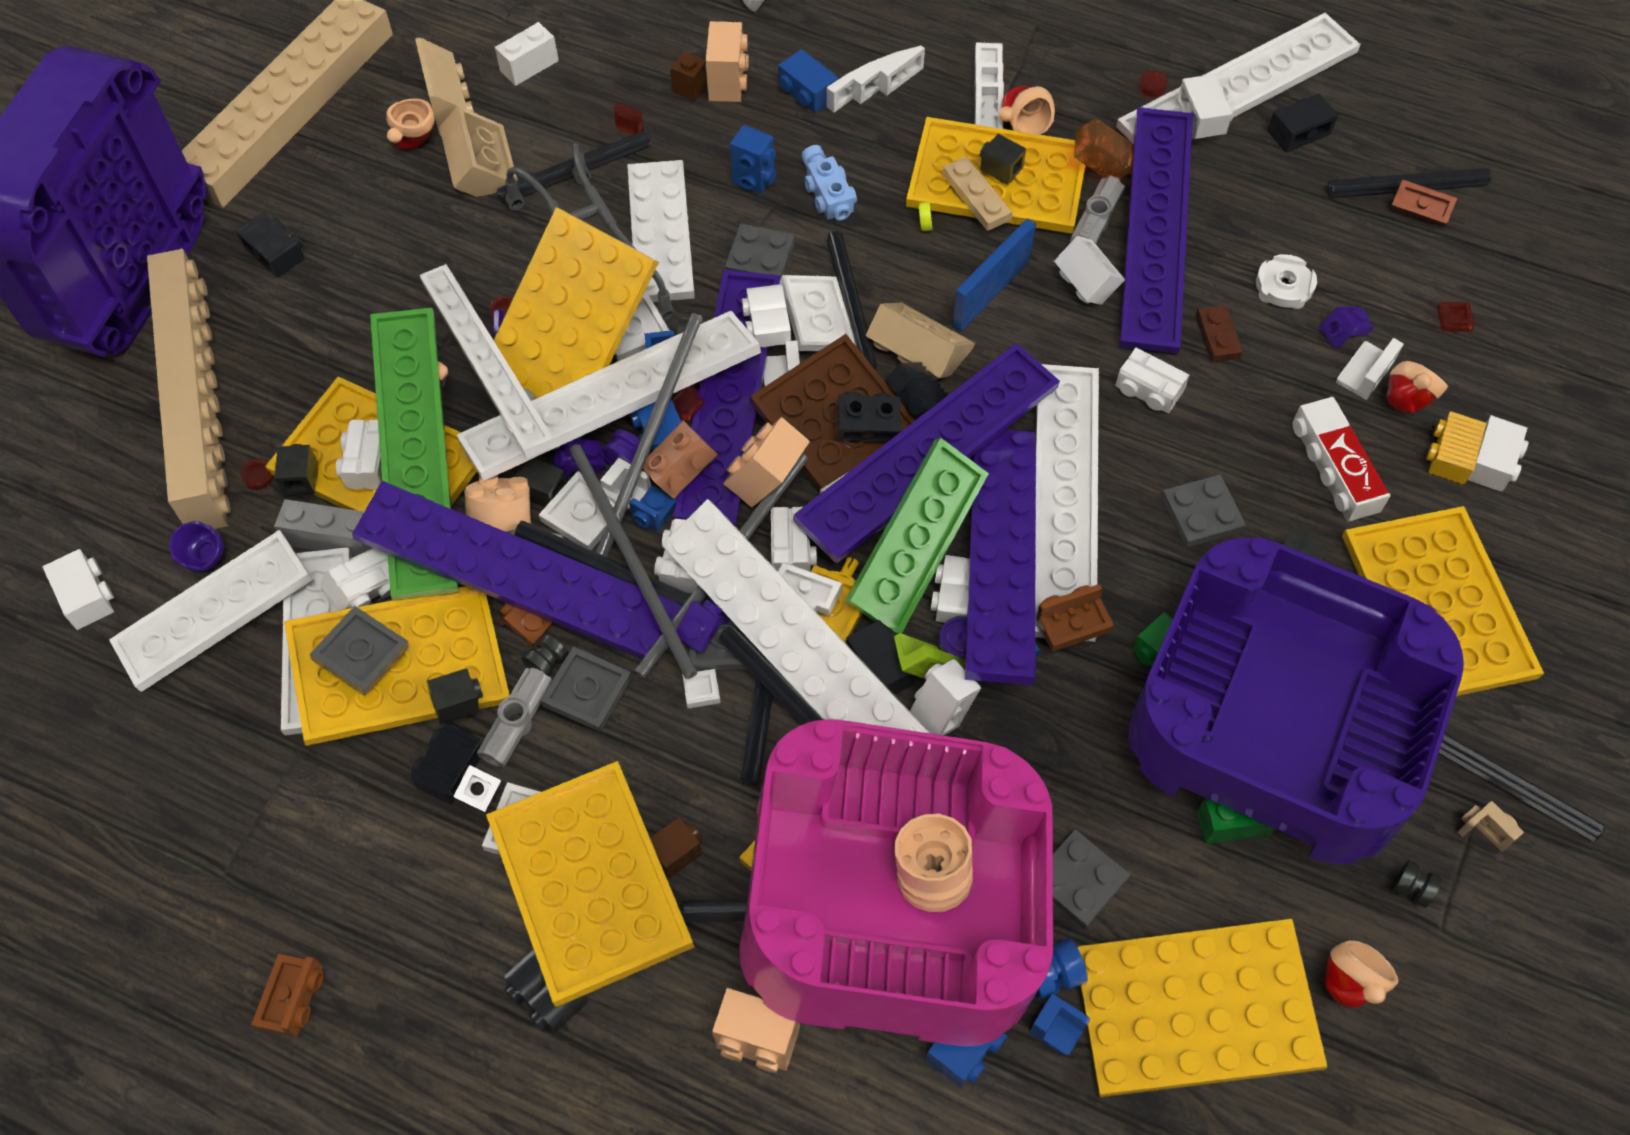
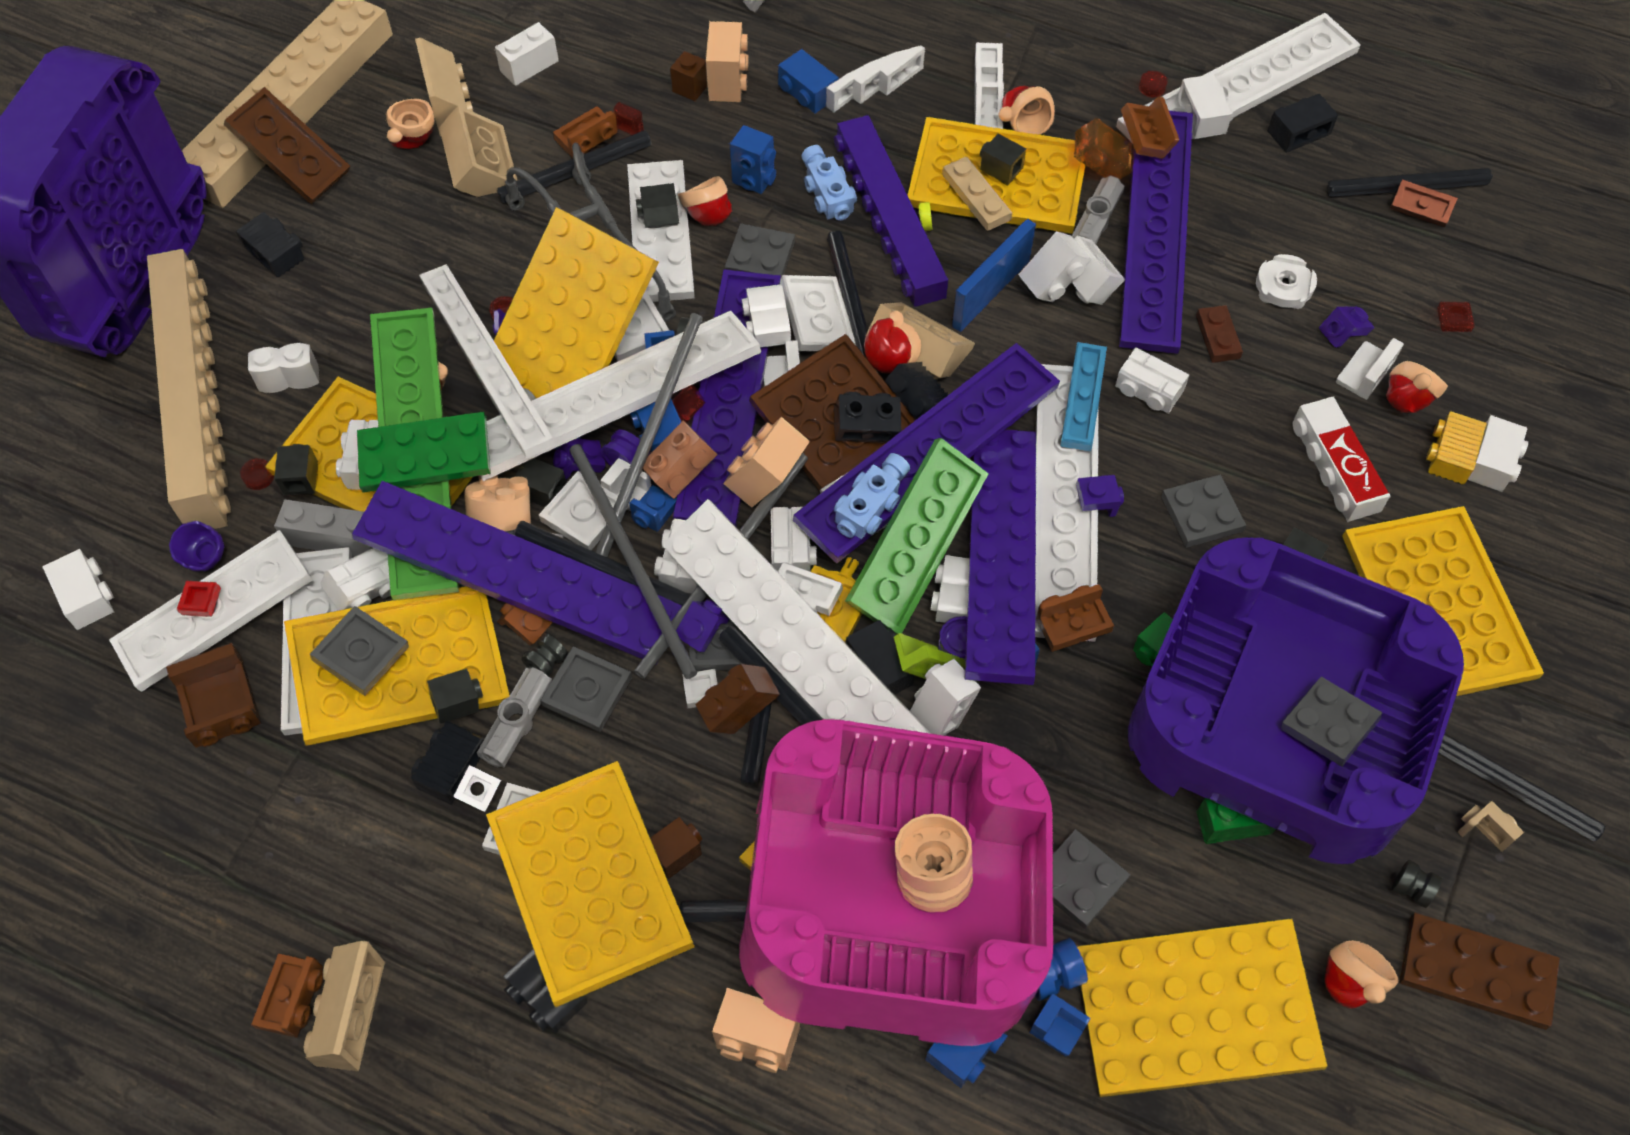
none -> reddish brown panel [166,643,261,748]
none -> red tile [177,581,221,617]
none -> reddish brown plate [224,87,351,204]
none -> white brick [248,343,319,393]
none -> tan slope [304,941,385,1071]
none -> green plate [357,412,491,493]
none -> dark orange bracket [553,106,618,158]
none -> pearl dark grey brick [636,183,679,228]
none -> piece [678,176,732,226]
none -> reddish brown brick [695,664,780,734]
none -> dark purple brick [834,115,948,307]
none -> light blue brick [834,453,910,539]
none -> red piece [864,311,921,373]
none -> white brick [1018,231,1091,302]
none -> dark azure tile [1060,342,1107,452]
none -> dark purple bracket [1076,475,1124,517]
none -> dark orange bracket [1121,96,1179,158]
none -> dark grey plate [1281,677,1382,767]
none -> reddish brown plate [1399,913,1560,1030]

